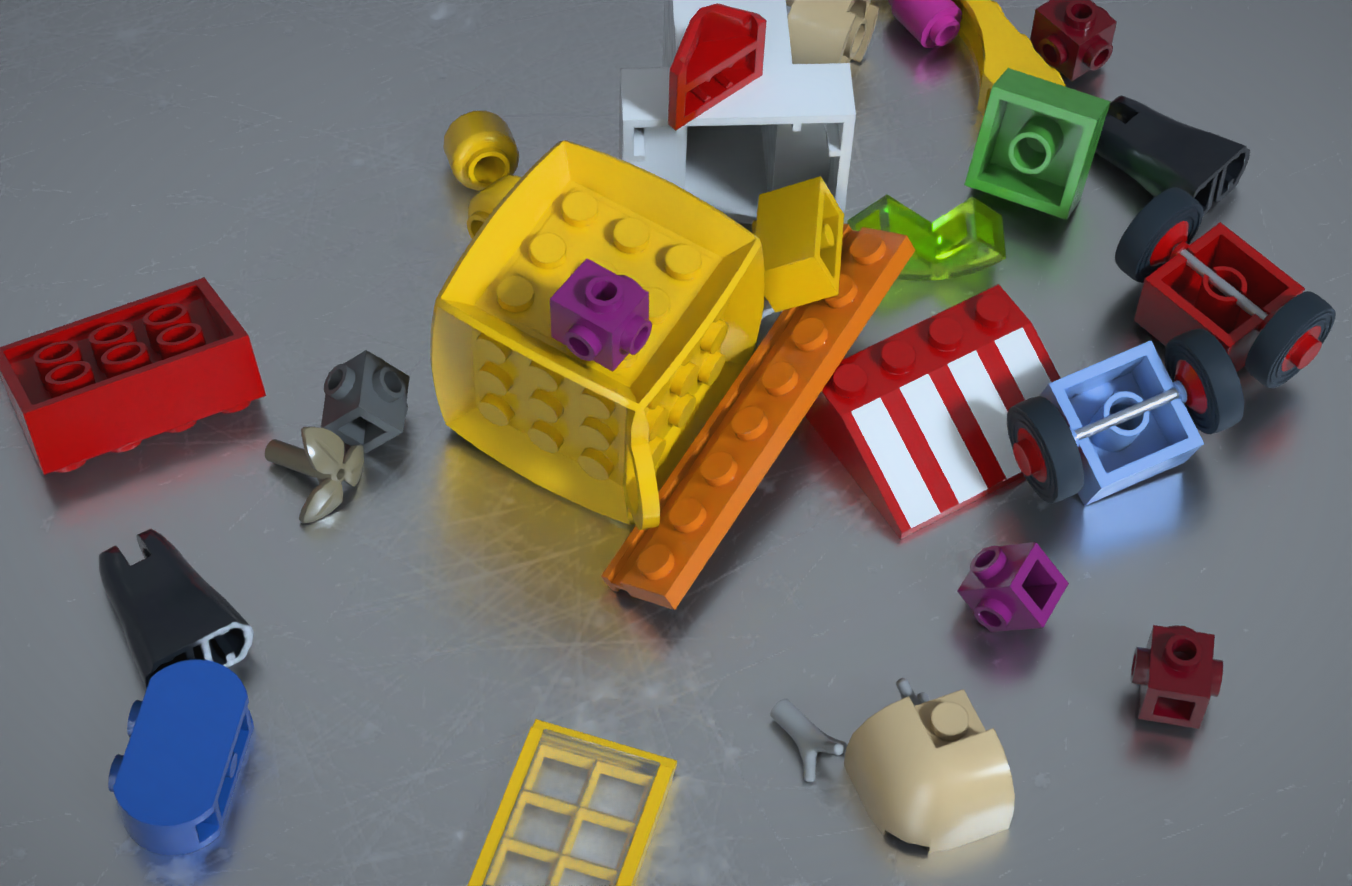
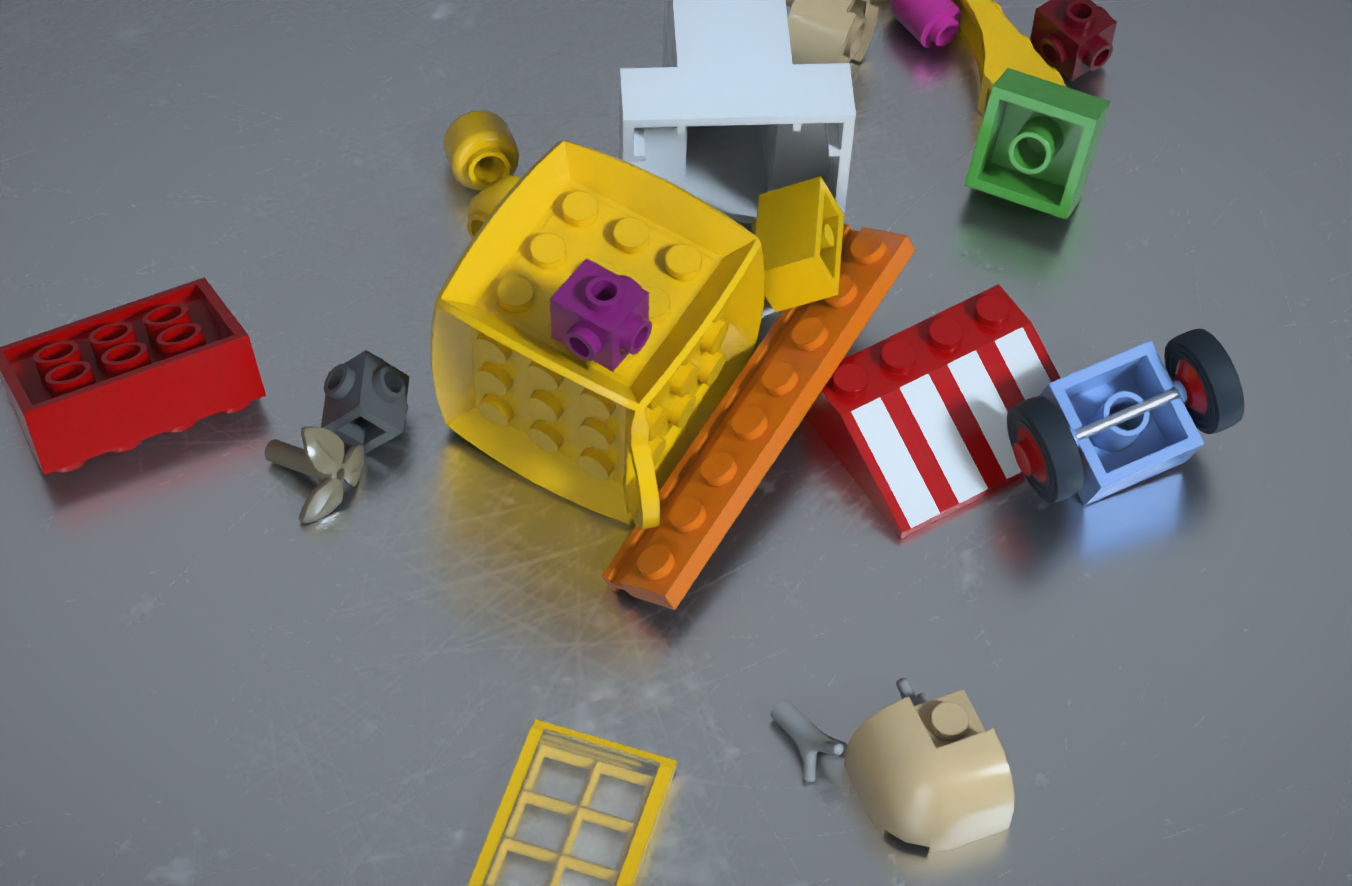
black piece [99,529,254,689] -> none
blue brick [108,659,254,856] -> none
red slope [668,3,767,131] -> none
clear neon green brick [847,194,1006,281] -> none
magenta brick [957,542,1069,632] -> none
black piece [1095,95,1250,216] -> none
brick [1115,187,1336,388] -> none
dark red brick [1130,625,1223,729] -> none

